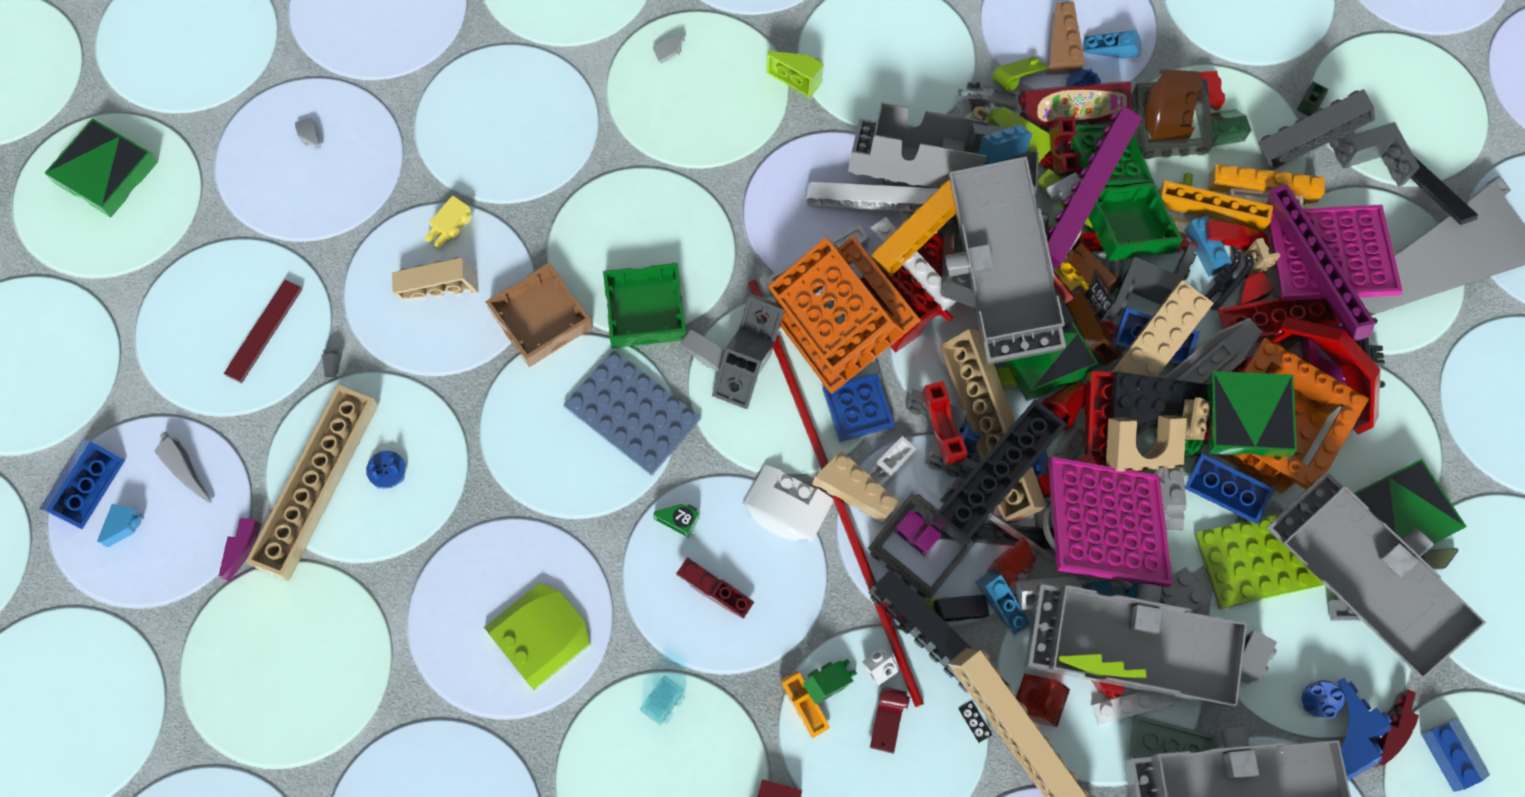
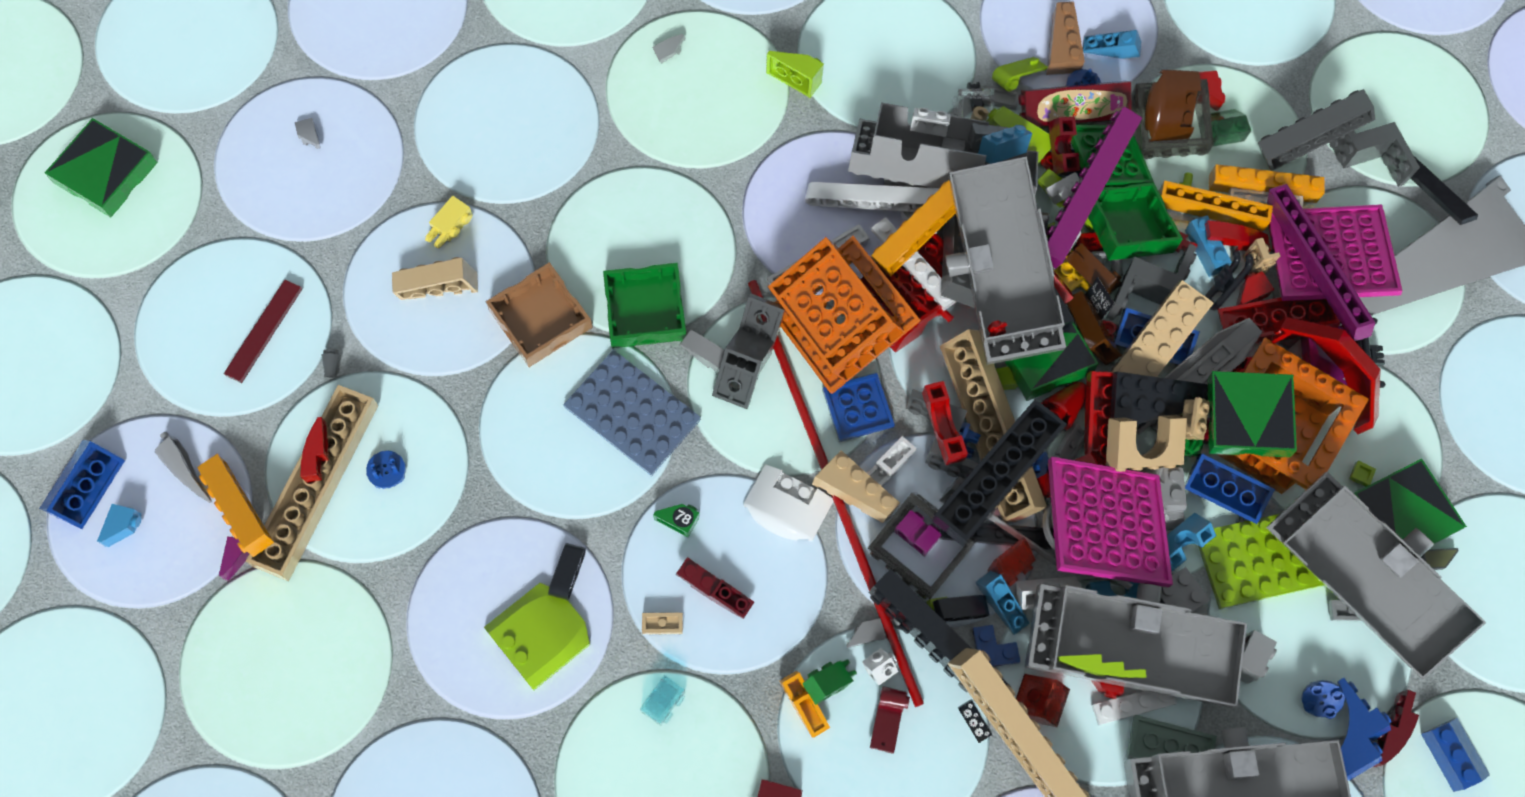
dark green slope [1297,81,1329,116] -> none
none -> light orange brick [197,454,274,557]
none -> red slope [300,417,329,482]
none -> black beam [548,543,586,600]
none -> tan plate [642,613,683,634]
none -> light grey slope [846,618,886,648]
none -> white bracket [910,108,951,137]
none -> blue plate [972,625,1021,667]
none -> red plate [987,320,1007,338]
none -> dark azure arch [1167,513,1216,572]
none -> lime plate [1349,460,1376,487]

